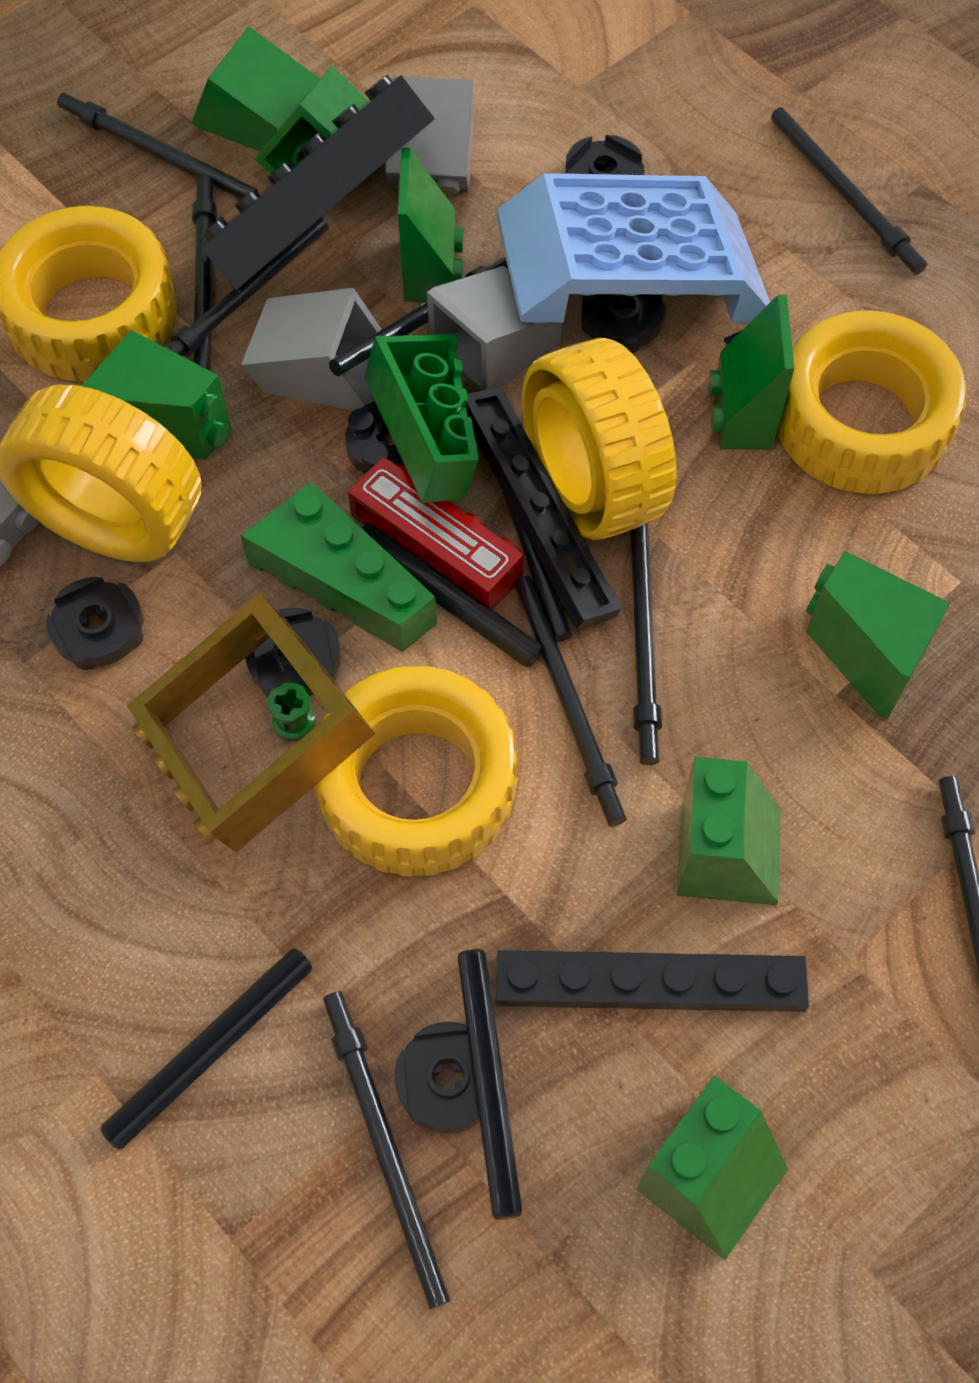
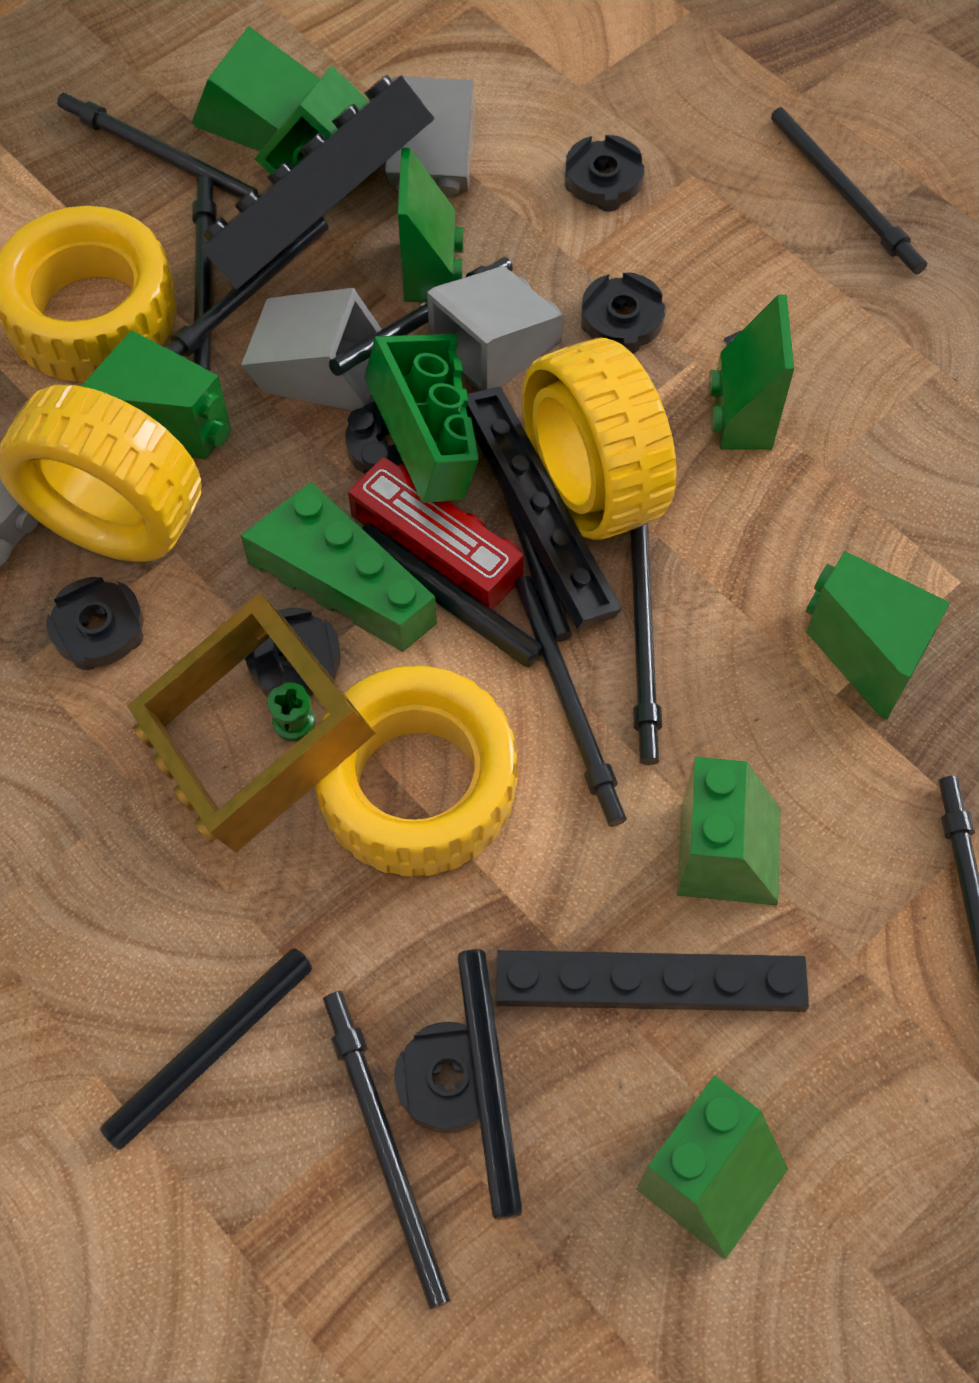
light blue slope [496,173,770,324] -> none
yellow tyre [777,310,967,494] -> none

